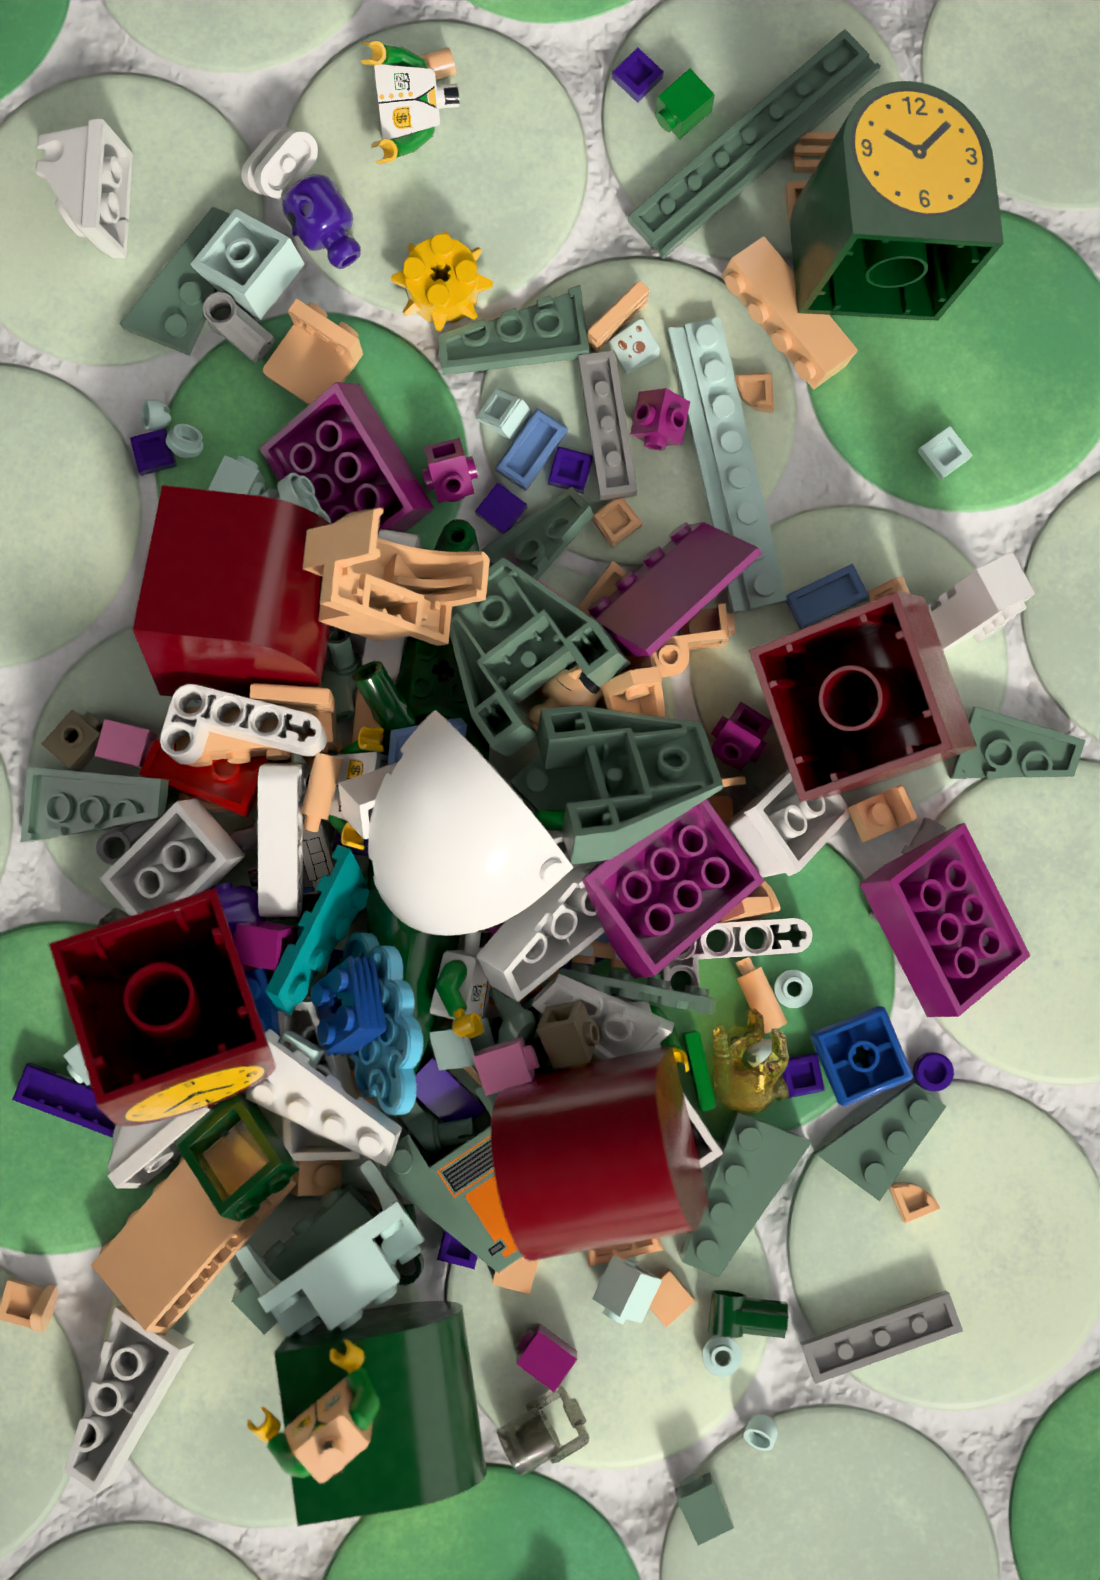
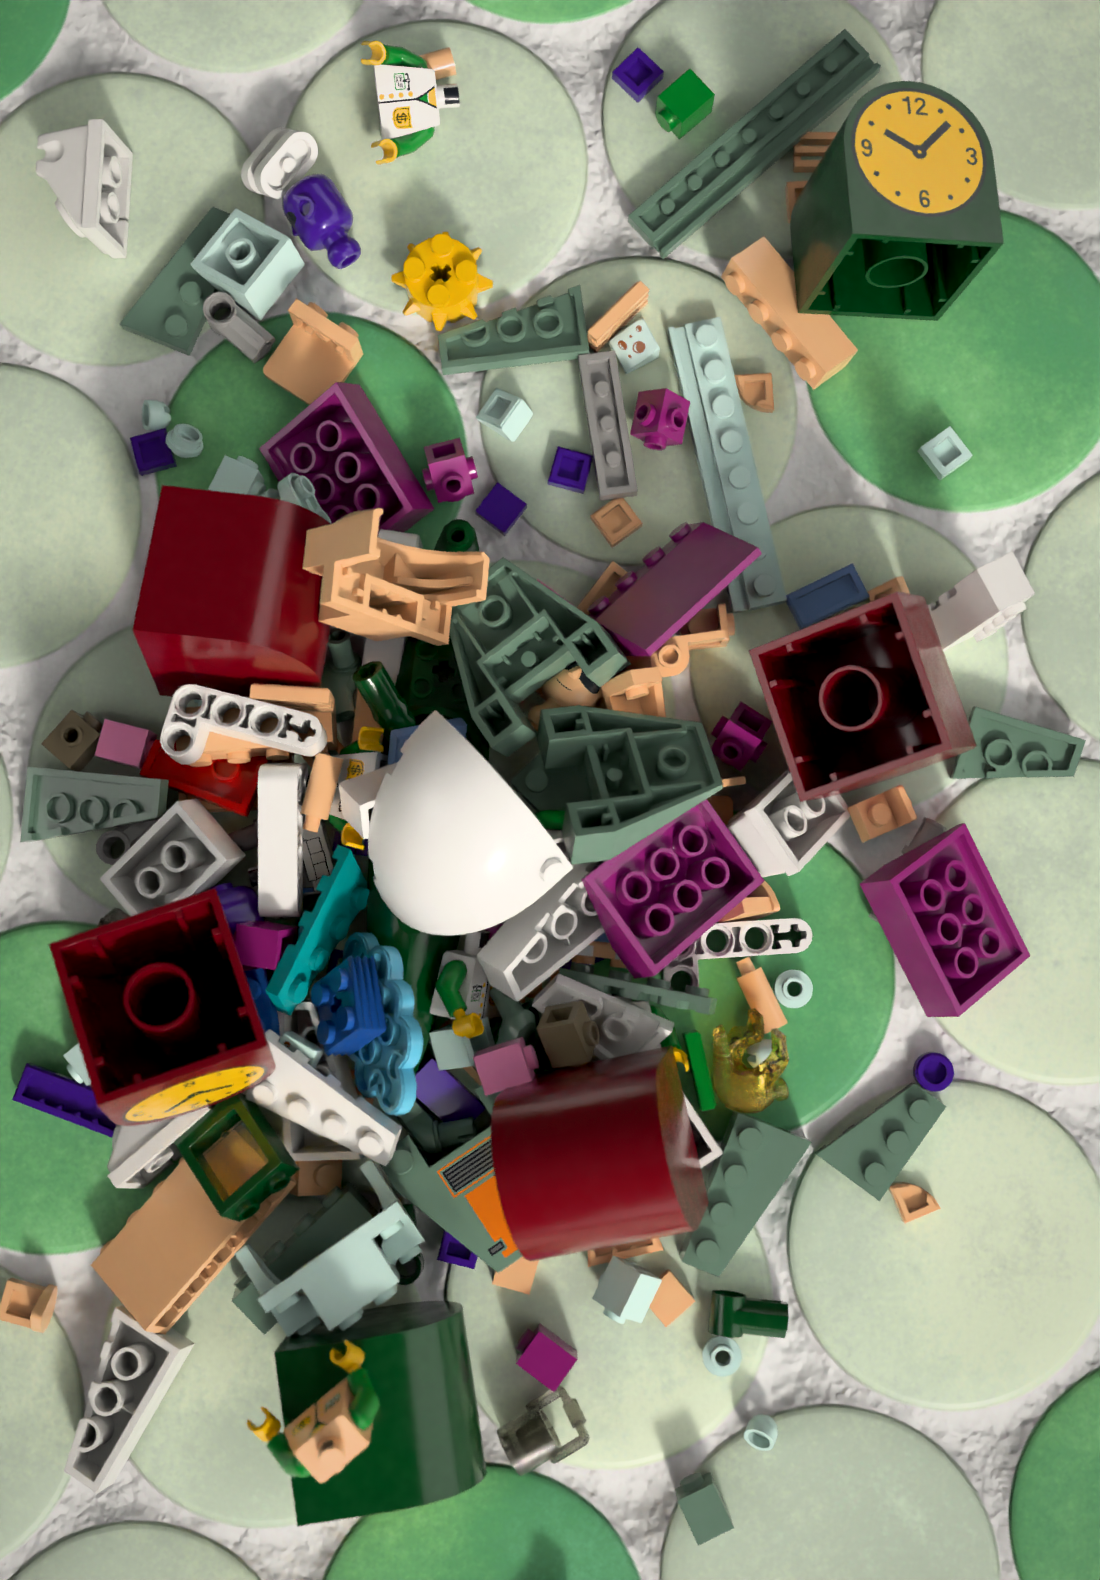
sand green wing [480,487,594,580] -> none
medium blue tile [495,408,568,491] -> none
dark purple tile [778,1052,825,1098] -> none
light grey plate [800,1290,963,1384] -> none
blue brick [810,1006,913,1106] -> none

